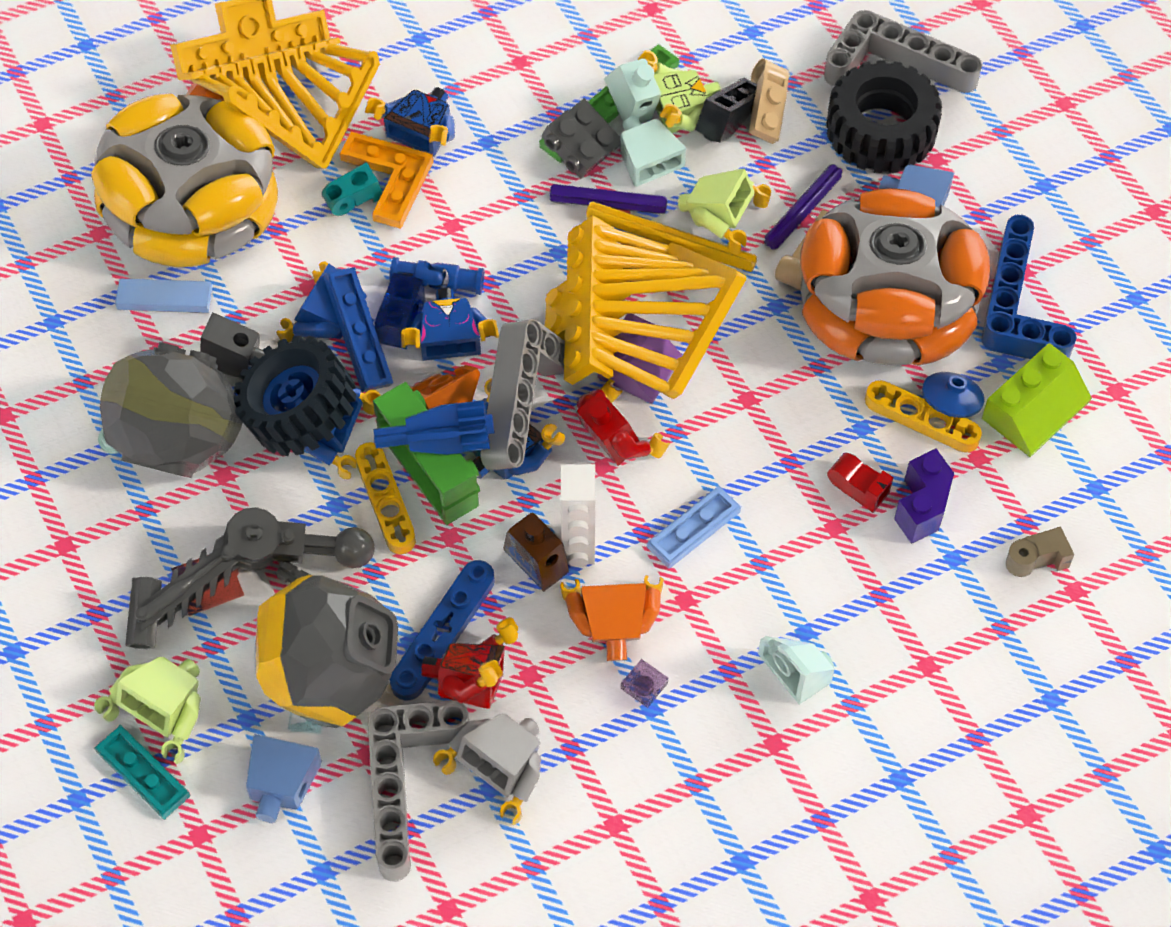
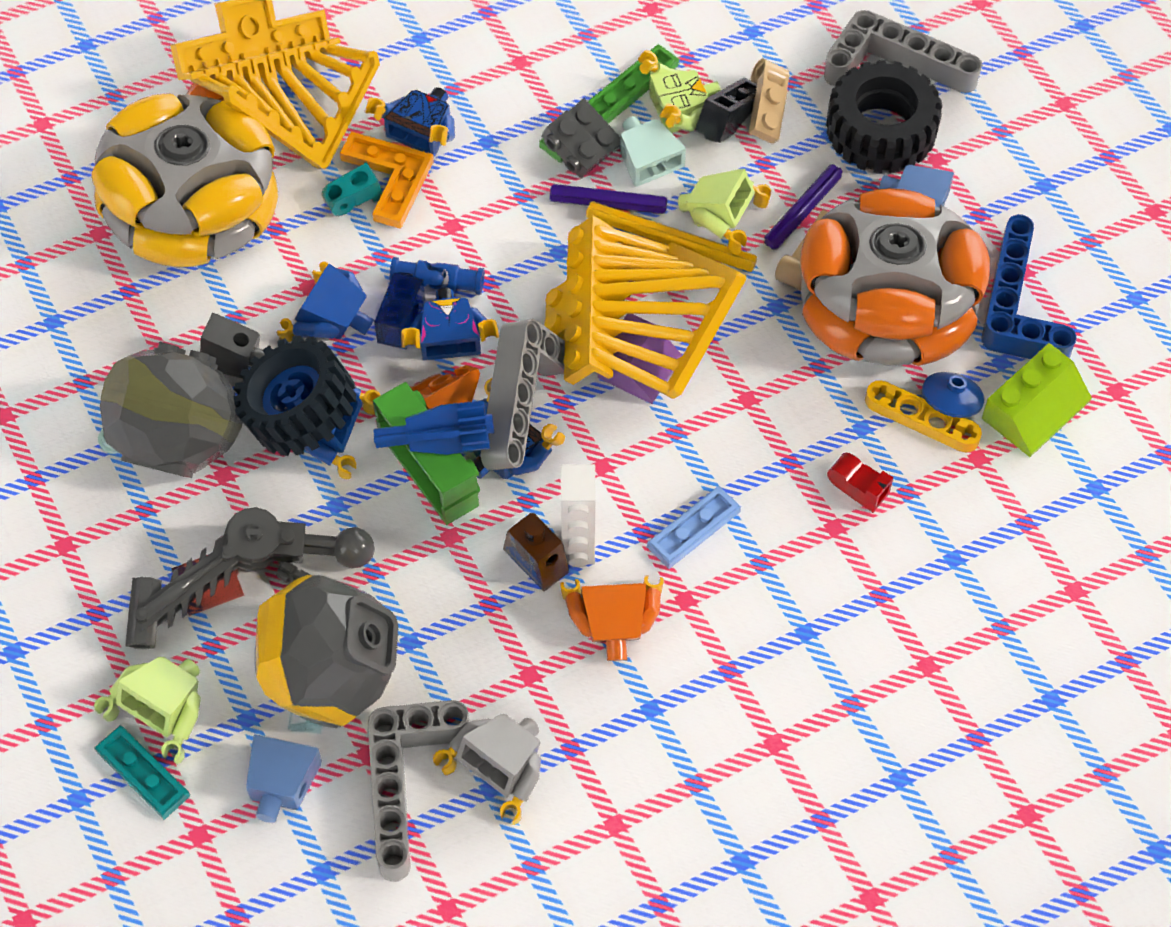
light blue tile [115,278,213,313] -> none
blue tile [323,267,393,392] -> none
yellow beam [355,442,416,555] -> none
blue piece [390,560,495,701] -> none
red torso [421,617,518,709] -> none
red torso [576,379,670,466] -> none
light aqua torso [604,58,661,123] -> none
clear purple plate [620,659,669,708] -> none
light aqua slope [758,636,835,705] -> none
dark purple brick [894,448,954,544] -> none
dark tan leg [1005,526,1074,577] -> none

